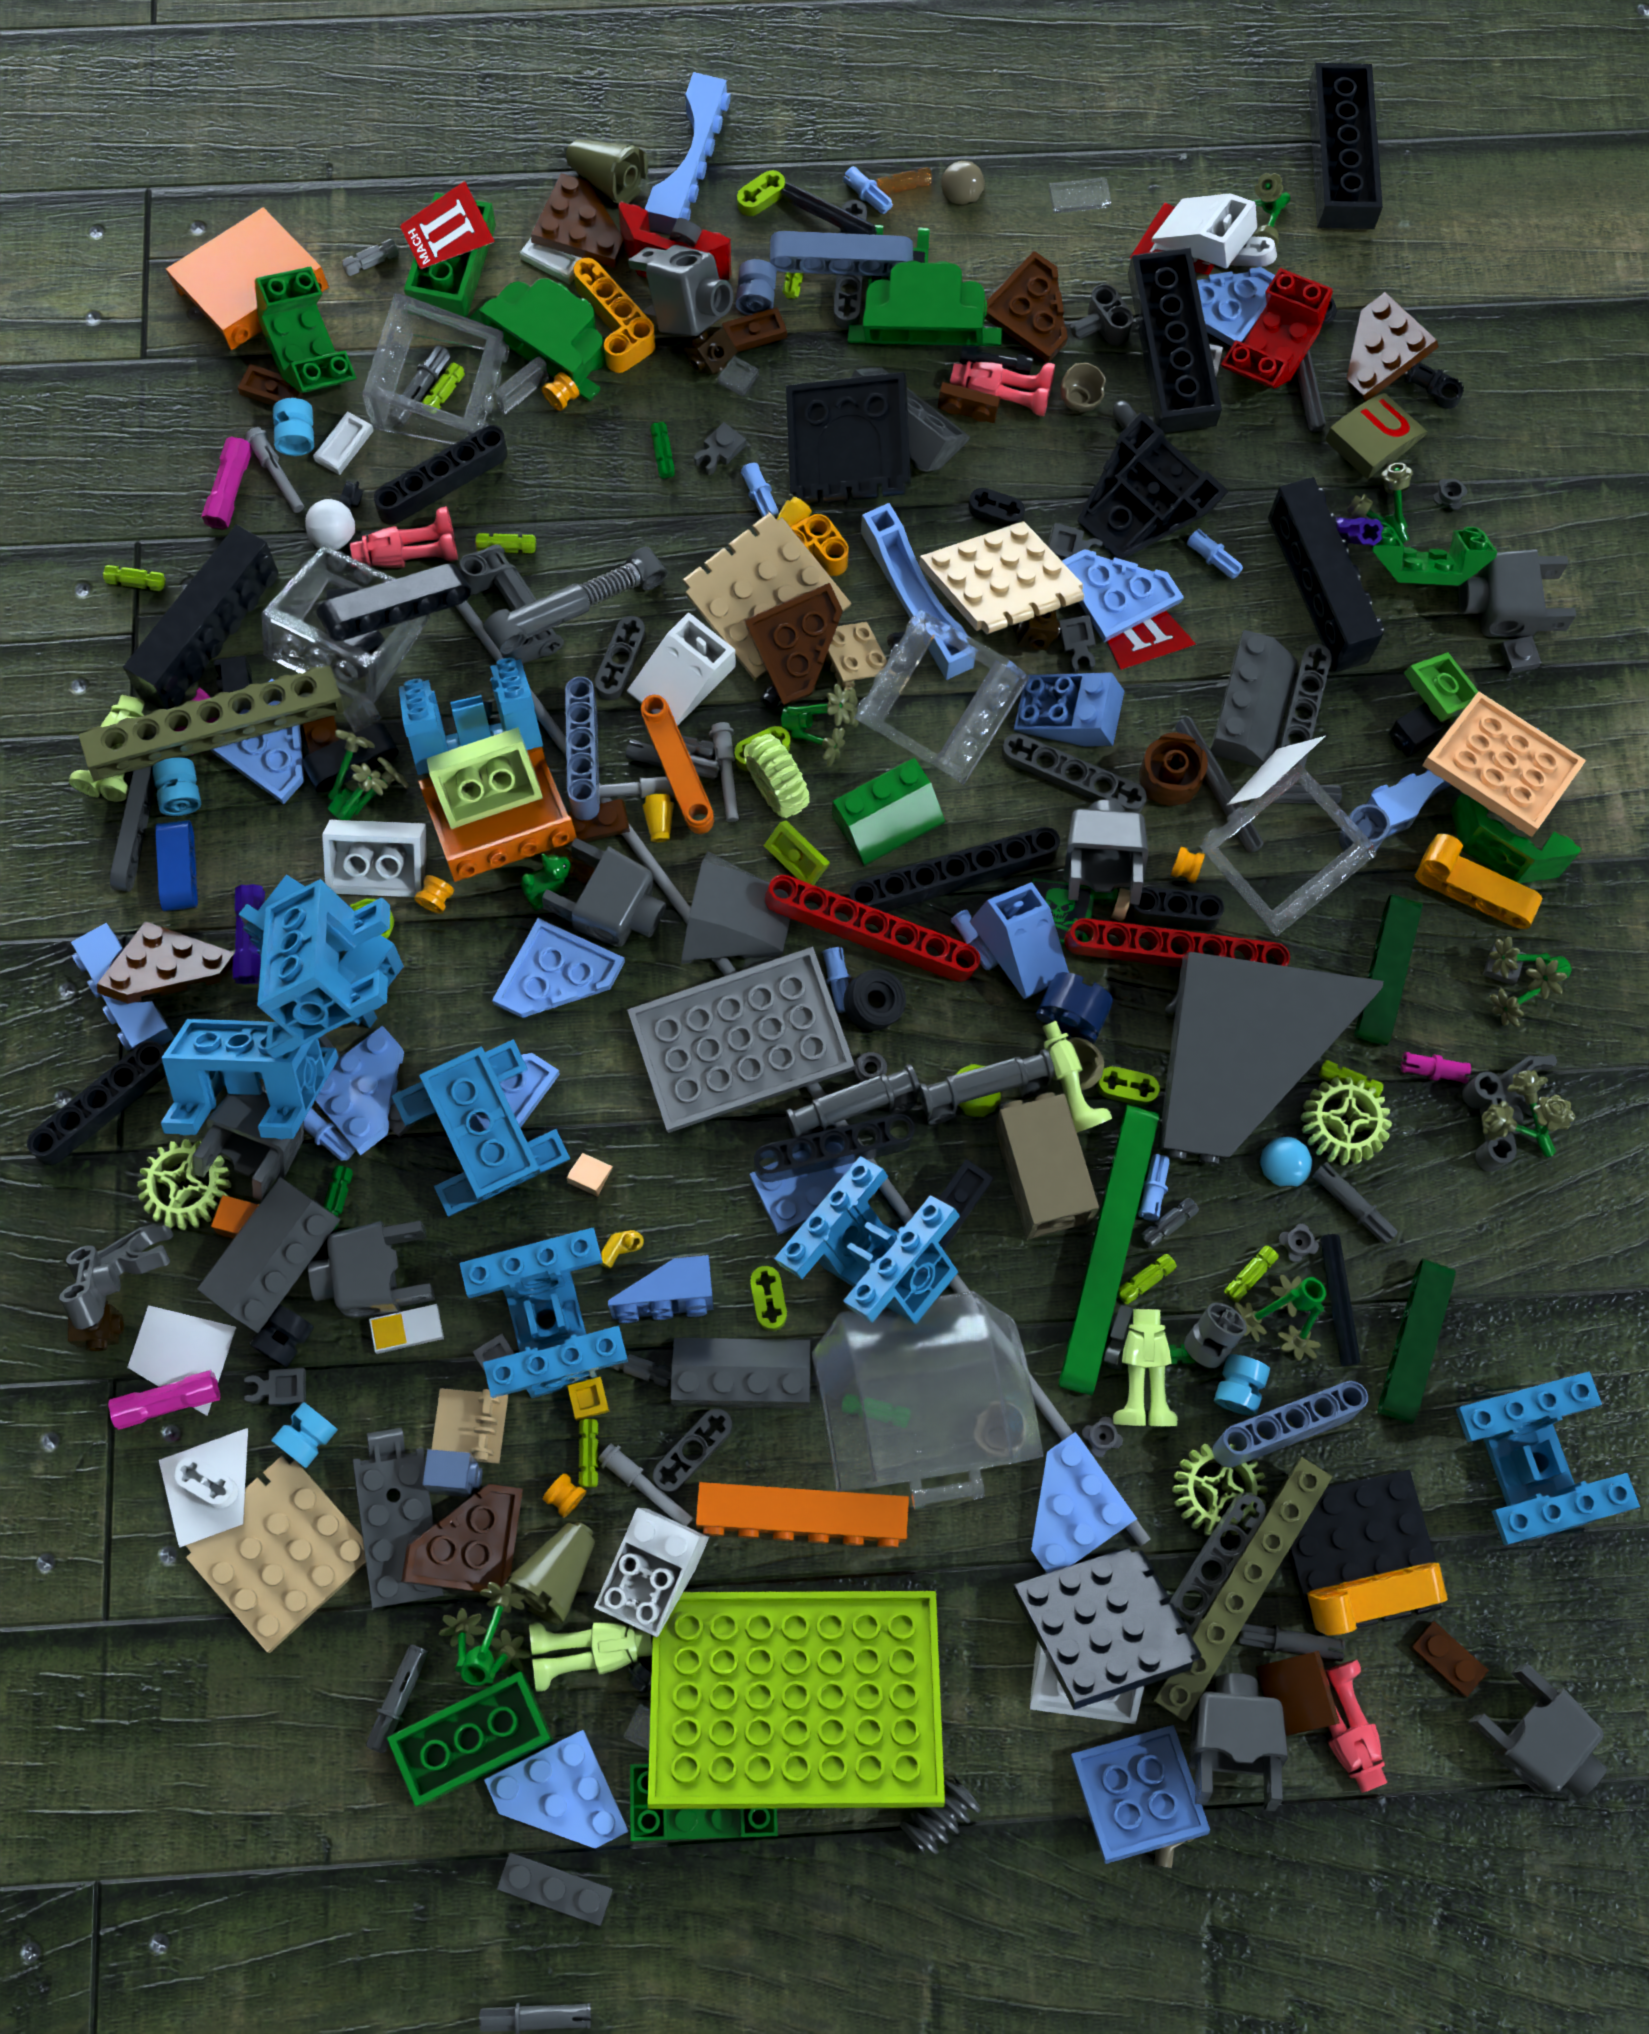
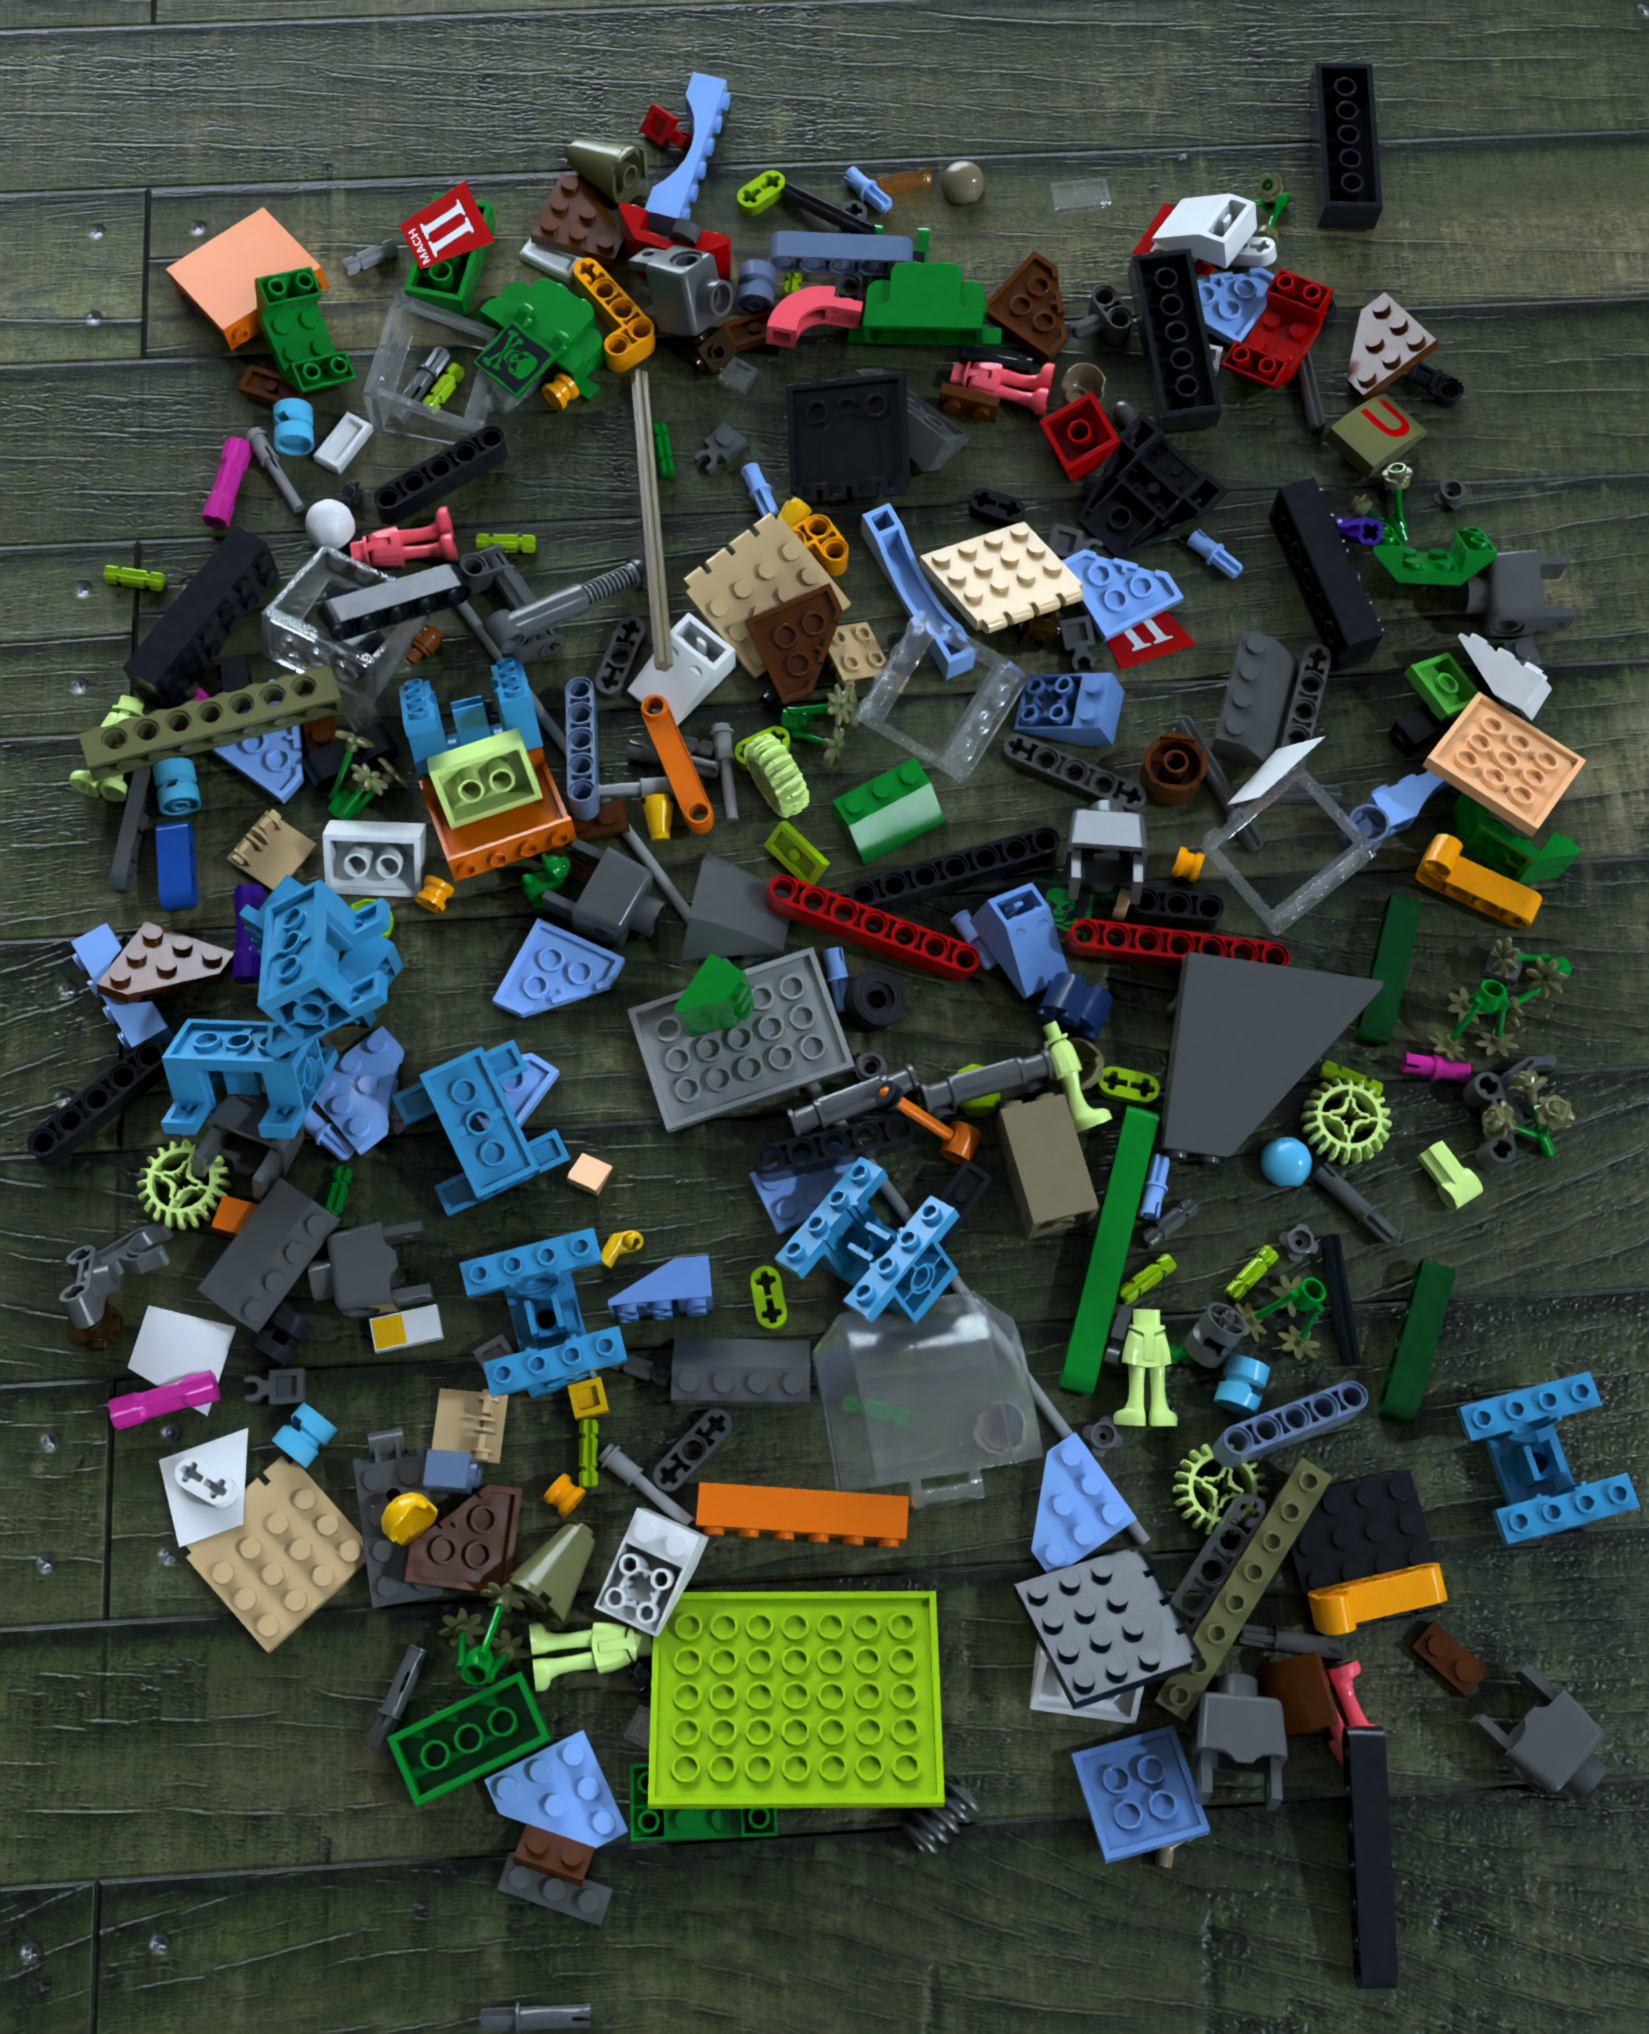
none -> tan hinge [226,809,317,891]
none -> yellow hair [381,1492,438,1546]
none -> dark orange cylinder [405,625,442,665]
none -> flag [473,303,572,399]
none -> reddish brown plate [513,1824,595,1887]
none -> dark tan axle [631,369,673,672]
none -> red plate [640,104,693,149]
none -> green slope [674,952,755,1037]
none -> coral arch [766,286,863,349]
none -> orange piece [875,1080,982,1165]
none -> red slope [1039,391,1121,483]
none -> black beam [1342,1726,1398,1989]
none -> yellowish green piece [1417,1140,1483,1210]
none -> plant [1427,979,1519,1062]
none -> white slope [1458,633,1552,721]

